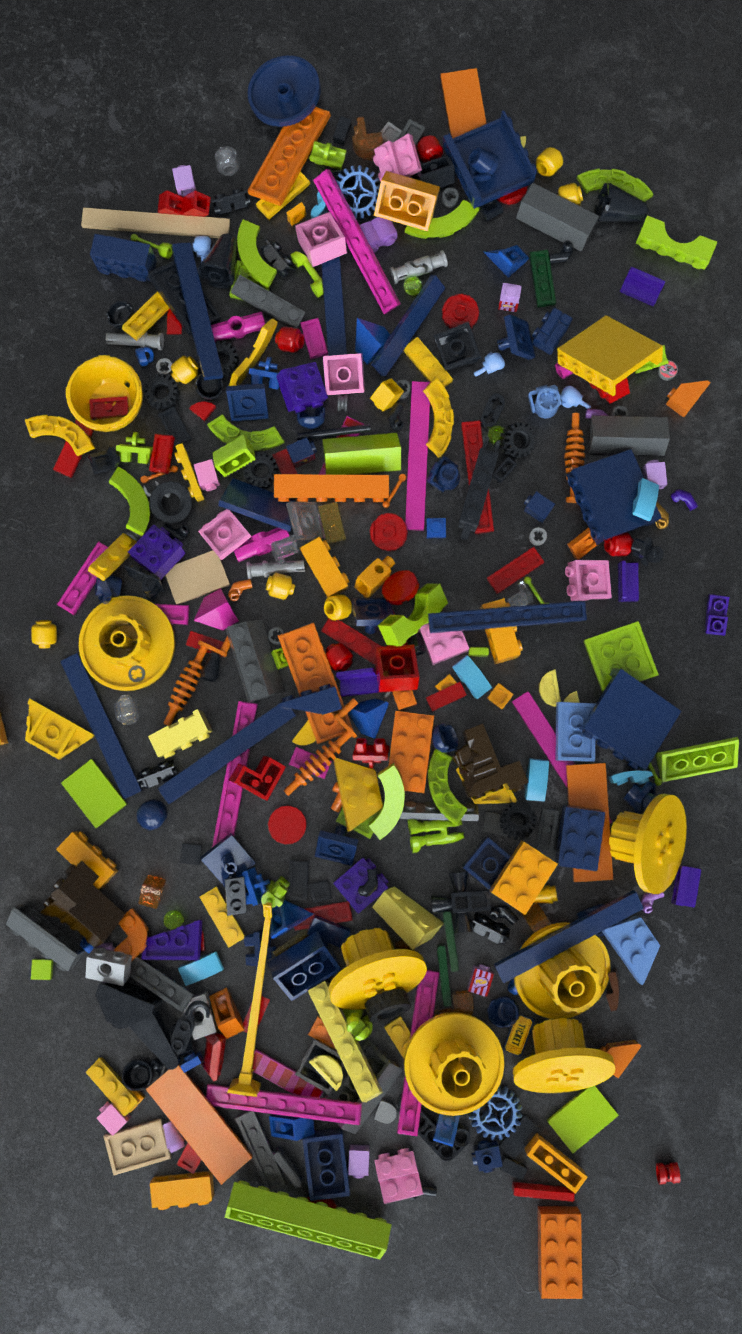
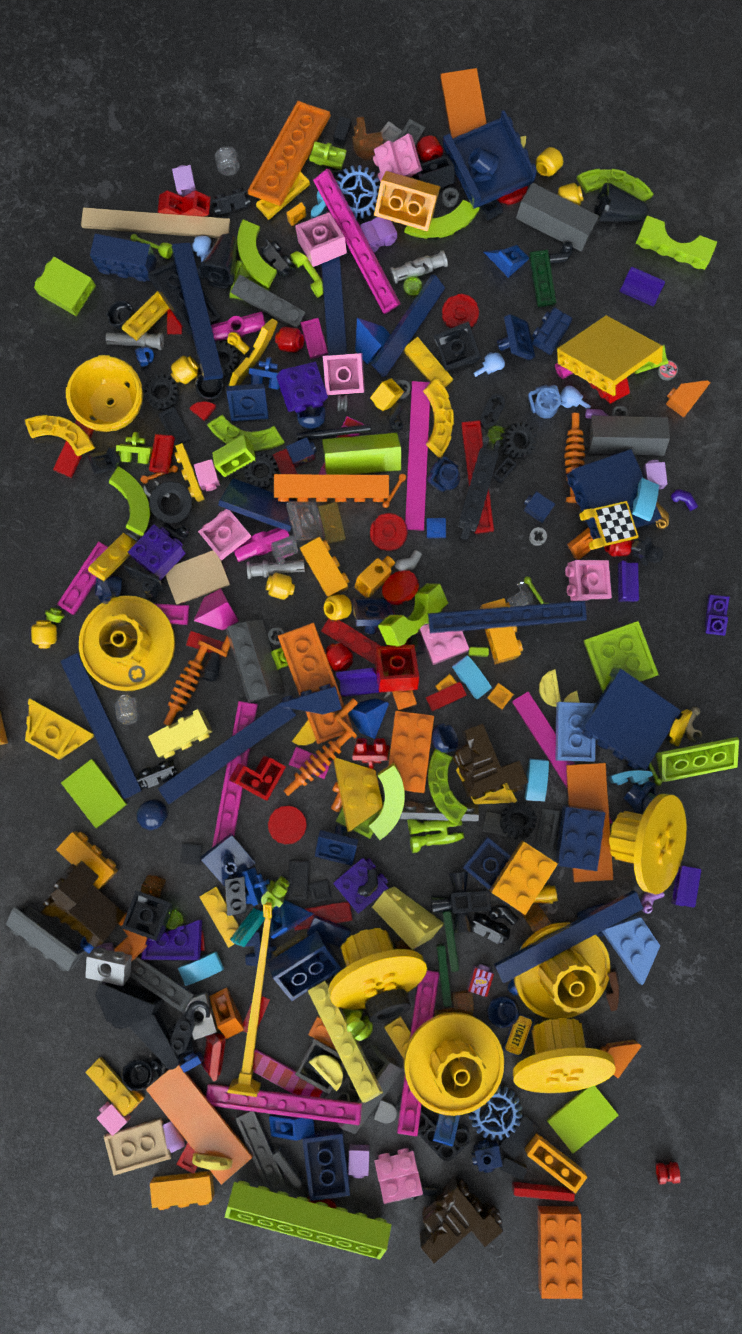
lime tile [31,959,53,980] -> none
red plate [89,396,129,420] -> none
light grey bush [156,358,172,376] -> none
orange arm [228,579,253,601] -> none
dark blue dish [248,55,321,127] -> none
red tile [487,547,544,594] -> none
lavender brick [498,283,522,312] -> none
none -> lime brick [34,257,96,316]
none -> lime plate [45,608,65,623]
none -> black slope [121,890,173,941]
none -> light yellow tile [192,1153,232,1170]
none -> yellow arm [227,332,250,355]
none -> teal tile [230,908,265,947]
none -> light grey arm [395,550,422,571]
none -> dark brown brick [419,1176,503,1264]
none -> flag [579,501,639,550]
none -> yellow tile [669,709,692,747]
none -> dark tan piece [685,706,702,742]

